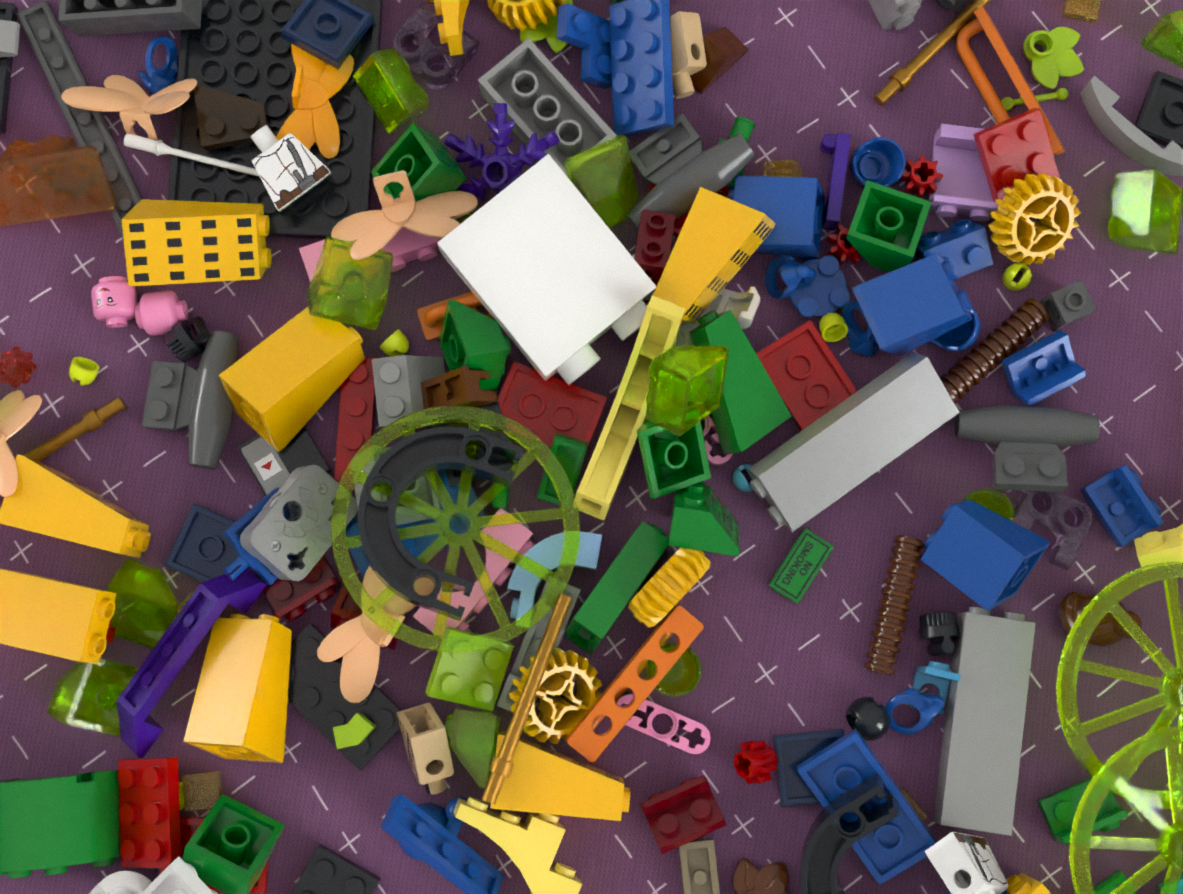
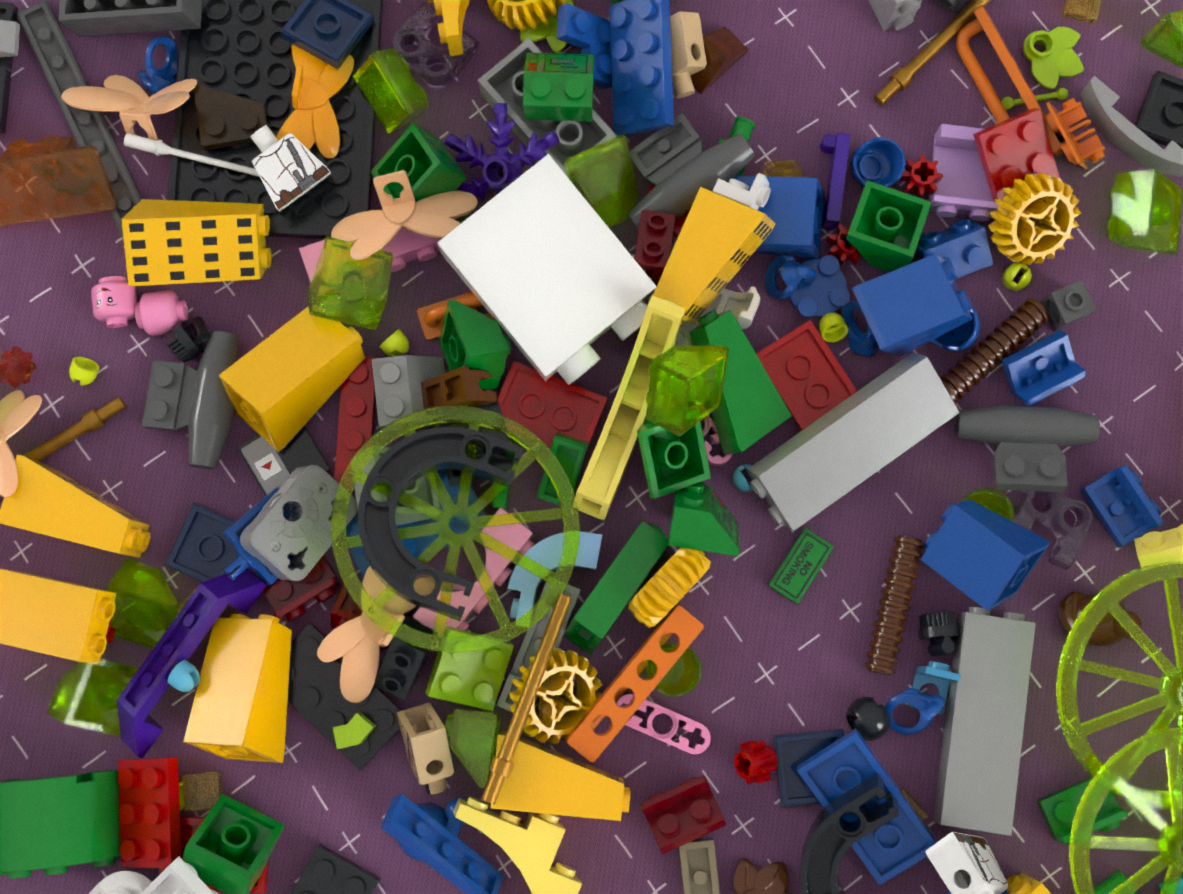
none -> medium azure hinge [167,660,200,692]
none -> black brick [374,617,438,701]
none -> green slope [523,53,594,122]
none -> white bracket [713,173,771,210]
none -> orange hinge [1045,98,1105,170]

